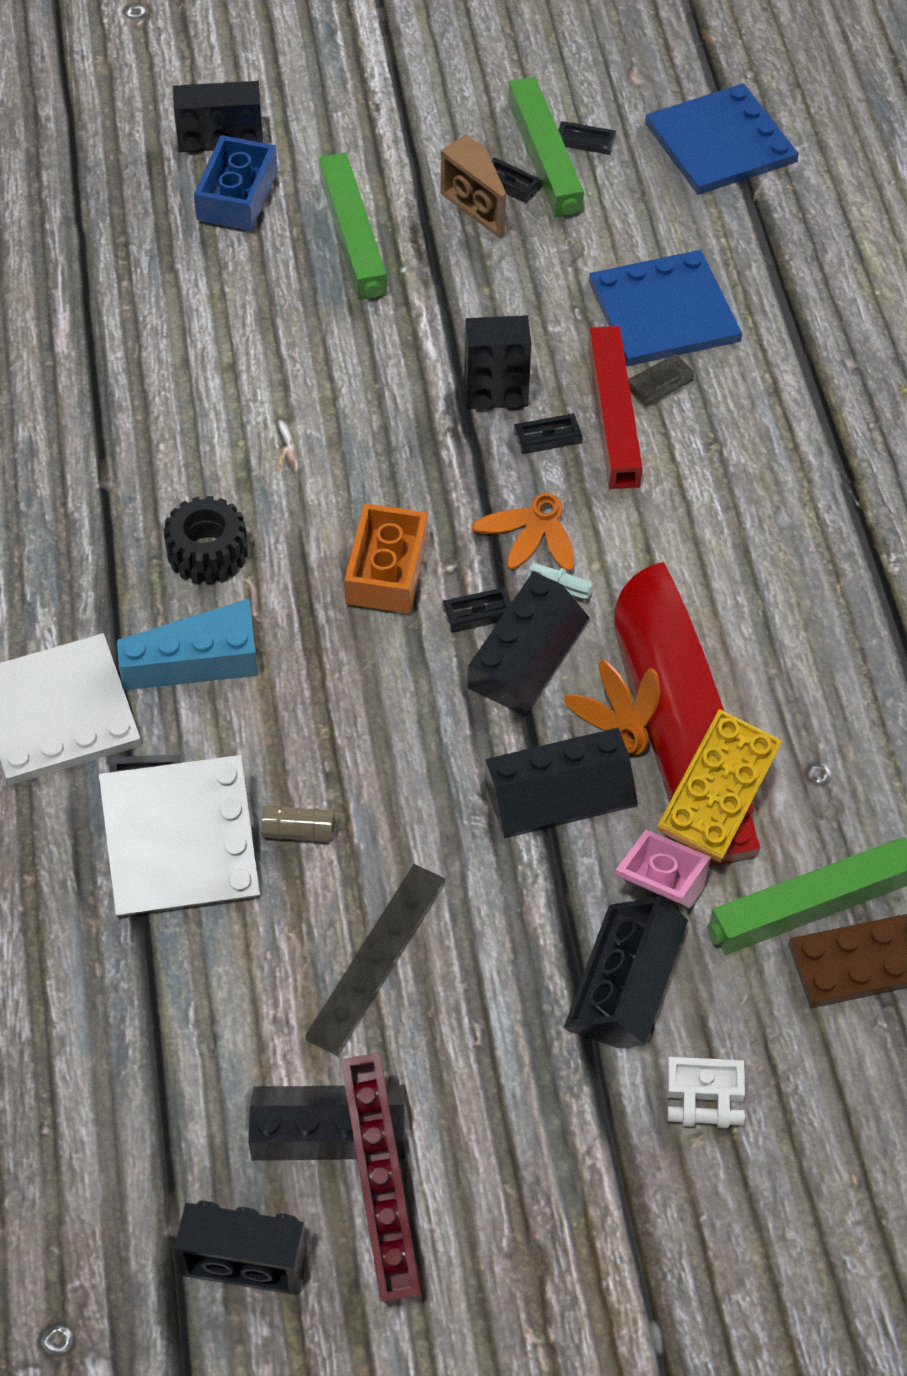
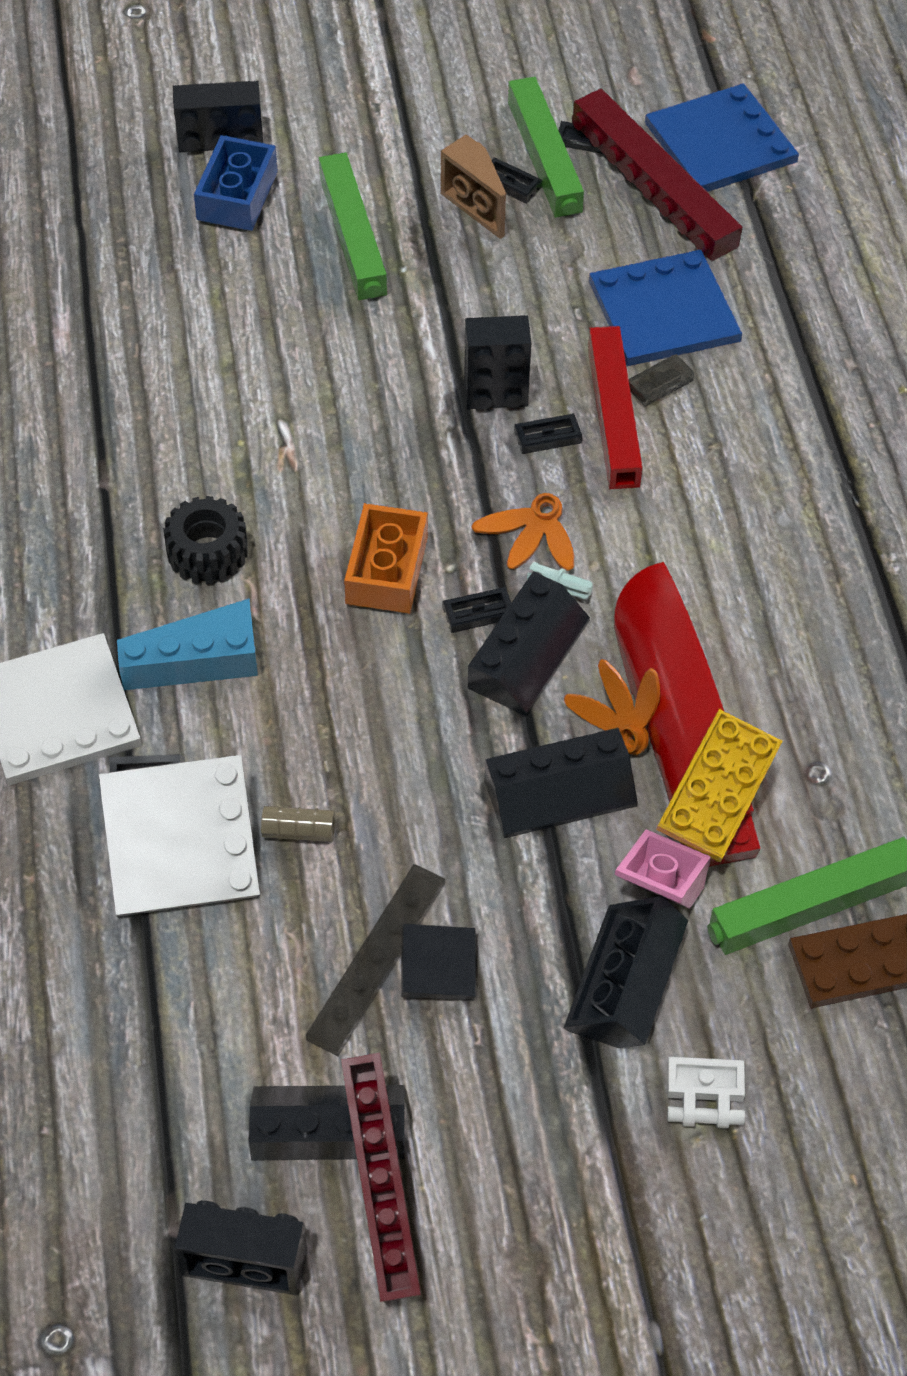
none -> black tile [401,923,476,1001]
none -> dark red brick [572,88,743,262]

